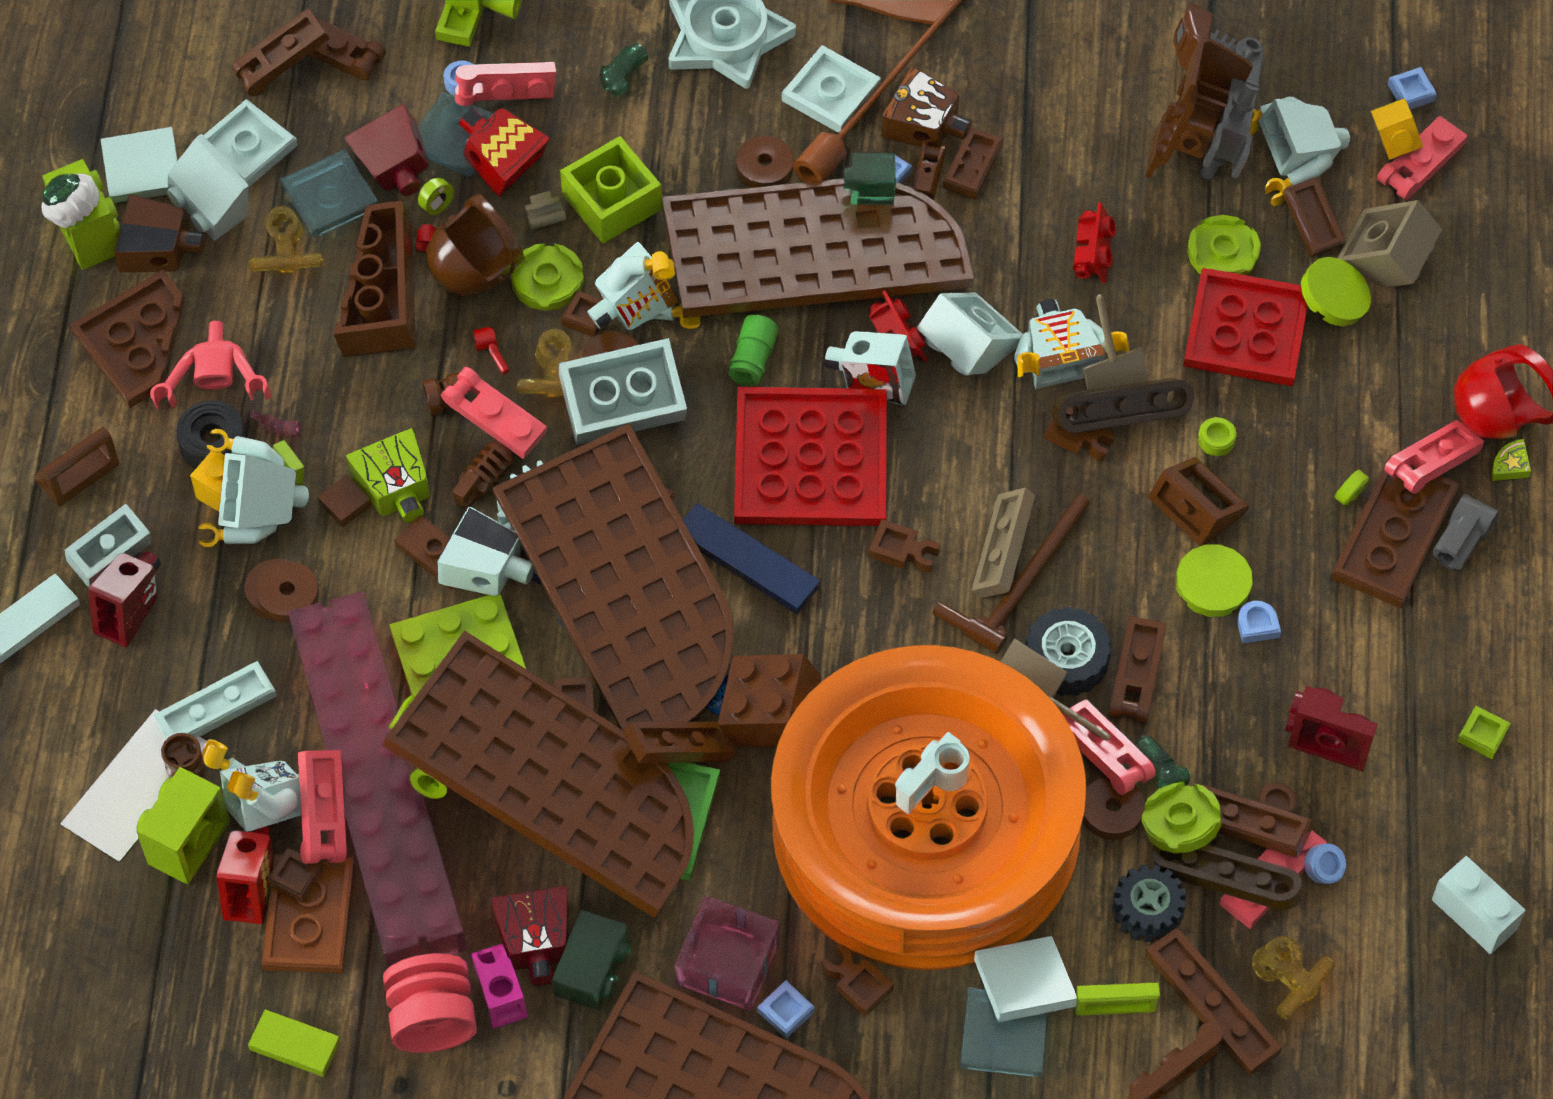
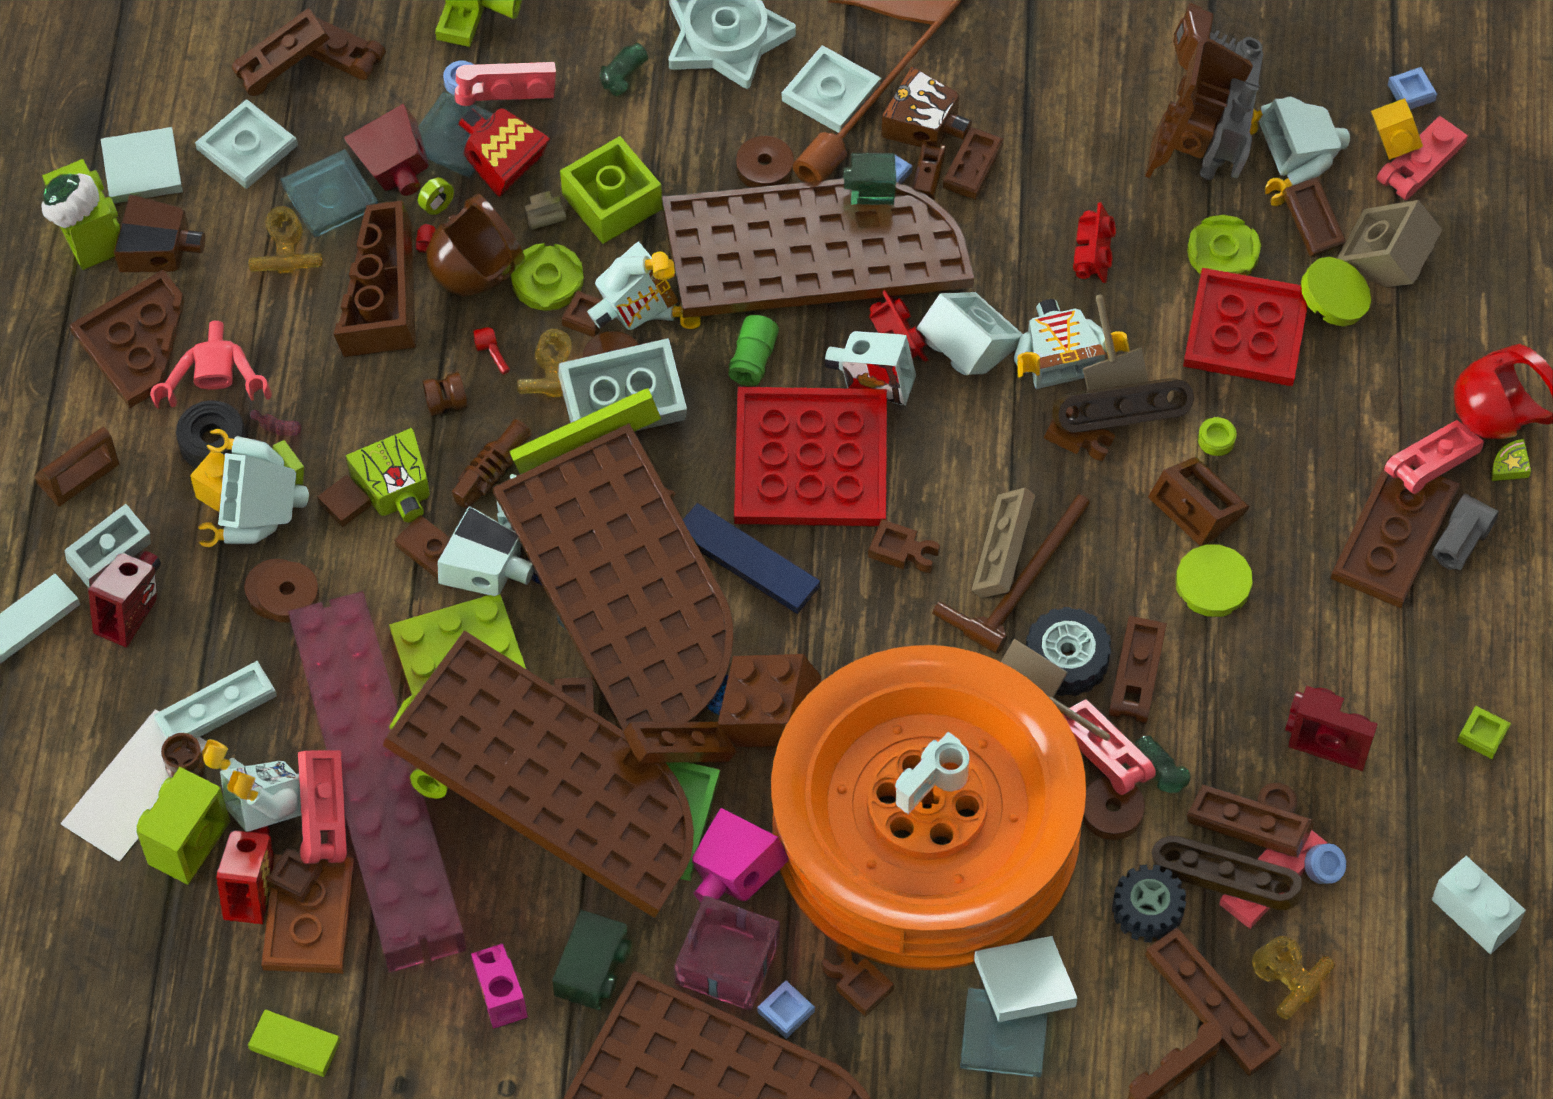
light aqua slope [167,134,249,241] -> none
coral wheel [383,953,477,1053] -> none
coral plate [441,367,547,459] -> none
dark red torso [491,886,569,985] -> none
lime tile [1075,982,1160,1016] -> none
lime tile [1142,782,1222,853] -> none
light blue tile [1237,601,1281,643] -> none
lime tile [1334,469,1370,506] -> none
none -> lime tile [509,388,661,474]
none -> dark pink torso [692,808,789,908]

